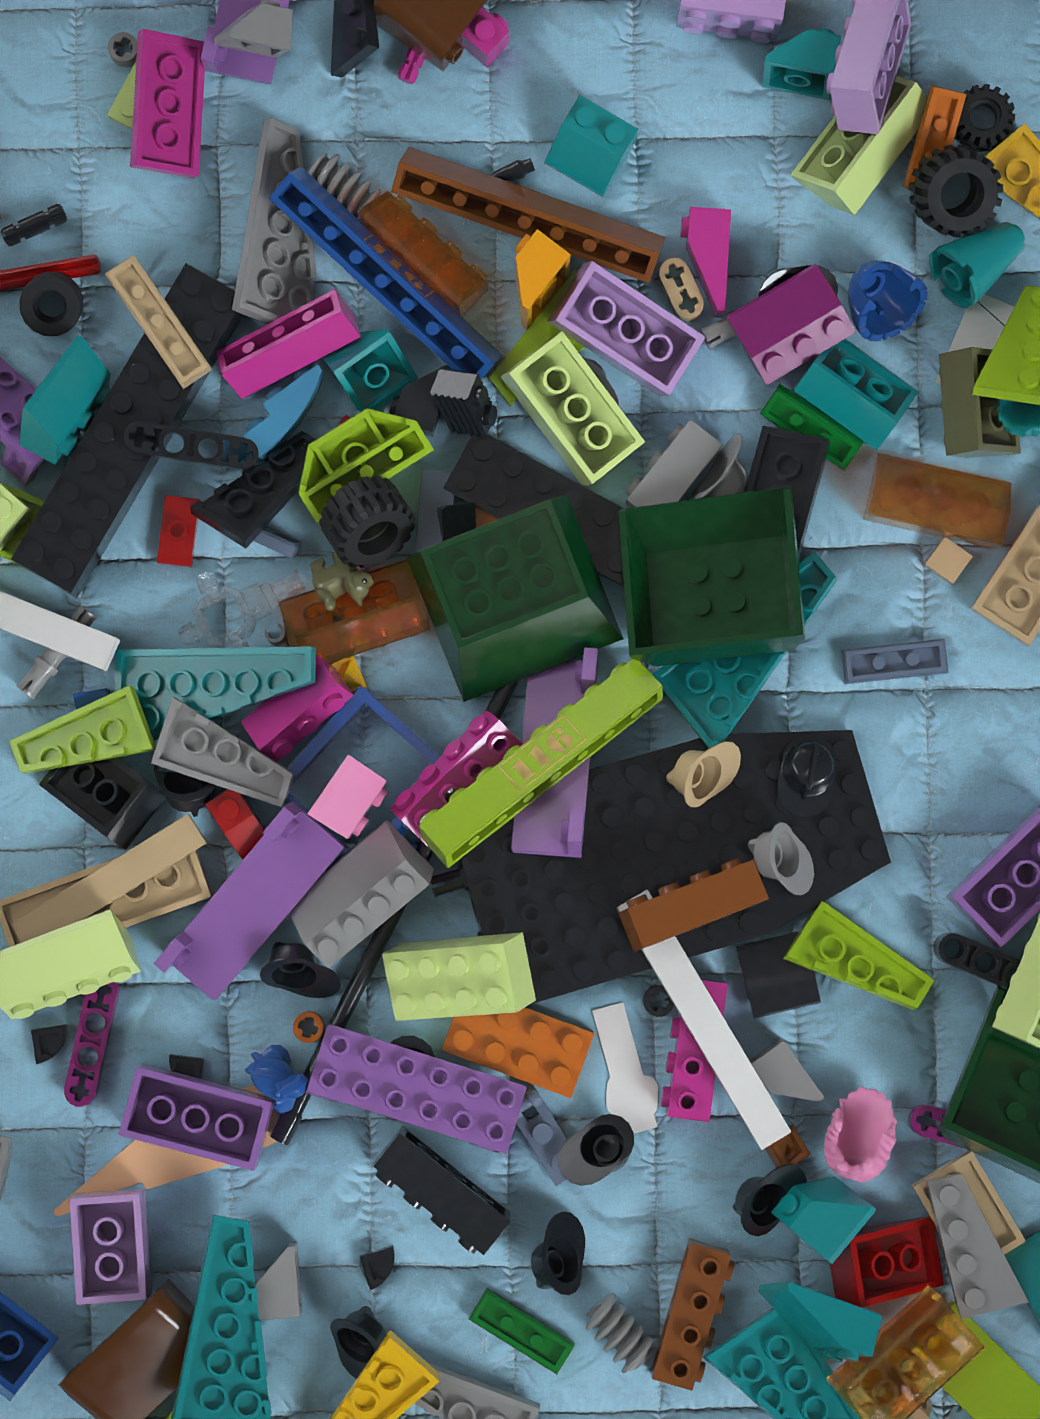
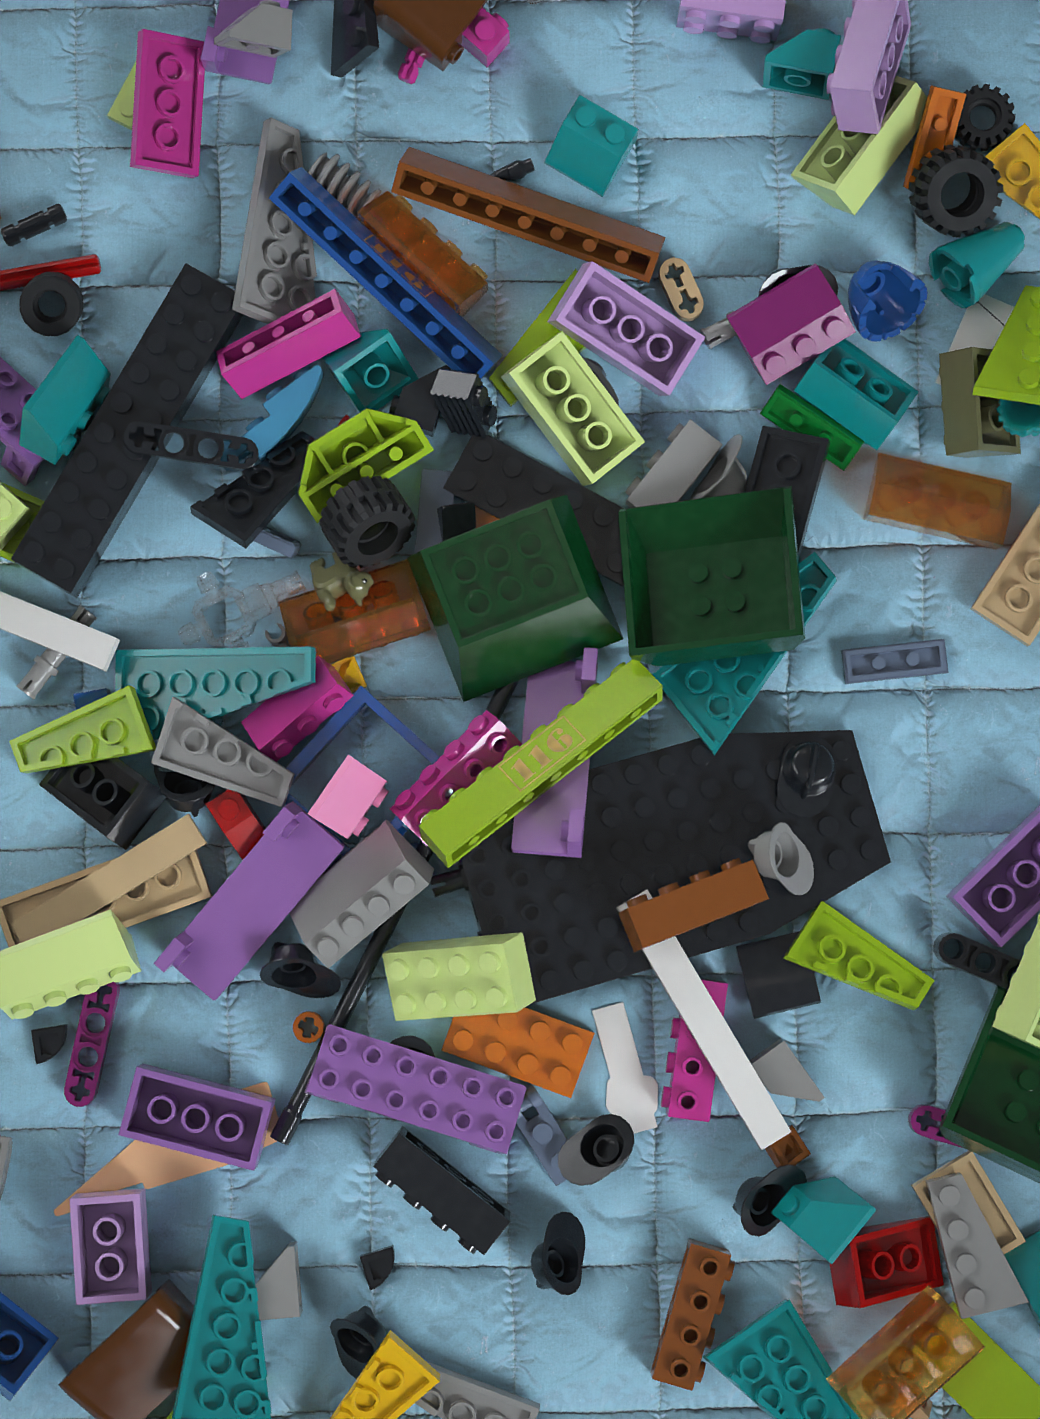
tan tile [105,254,212,389] -> none
light grey bush [108,32,137,67] -> none
red plate [157,495,200,568] -> none
black tile [169,1054,205,1079] -> none
blue hair [245,1045,308,1113] -> none
green tile [468,1288,575,1375] -> none
light orange slope [515,229,571,330] -> none
light grey piece [585,1293,658,1374] -> none
black bush [643,985,674,1017] -> none
tan piece [667,741,741,807] -> none
dark pink slope [680,207,731,318] -> none
teal slope [758,1282,882,1362] -> none
bright pink piece [824,1086,897,1183] -> none
tan tile [924,537,973,585] -> none

